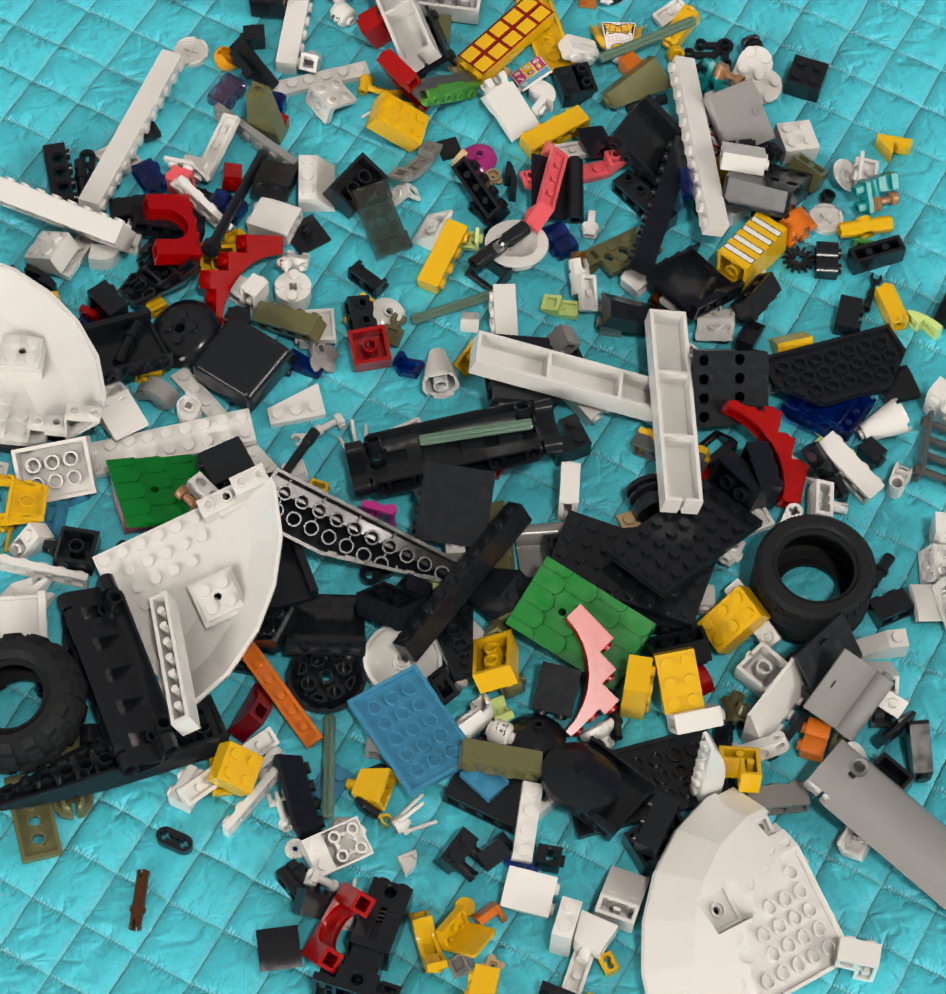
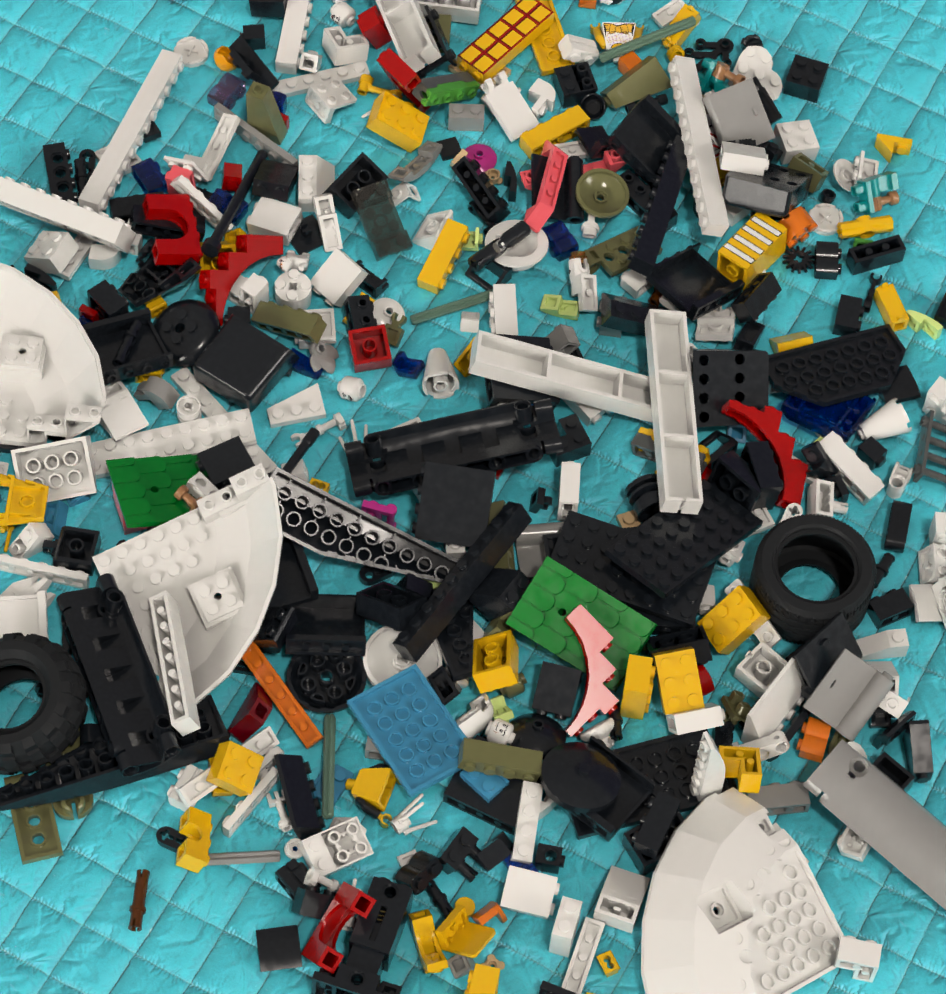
sand green axle [419,418,533,446] -> none
piece [510,55,552,92] -> none
white torso [572,910,618,964] -> none
clear blue pin [678,167,694,202] -> none
none -> yellow arch [176,806,213,874]
none -> light grey axle [207,850,281,866]
none -> white brick [310,248,368,308]
none -> white slope [312,193,343,252]
none -> white brick [322,26,370,66]
none -> white head [337,376,366,402]
none -> black brick [395,850,443,895]
none -> black pin [425,880,453,919]
none -> light grey brick [448,103,485,132]
none -> black tile [529,487,553,513]
none -> olive dish [575,168,629,218]
none -> black hair [580,93,607,120]
none -> dark azure slope [727,424,747,443]
none -> black hinge [753,76,783,125]
none -> black beam [884,500,912,553]

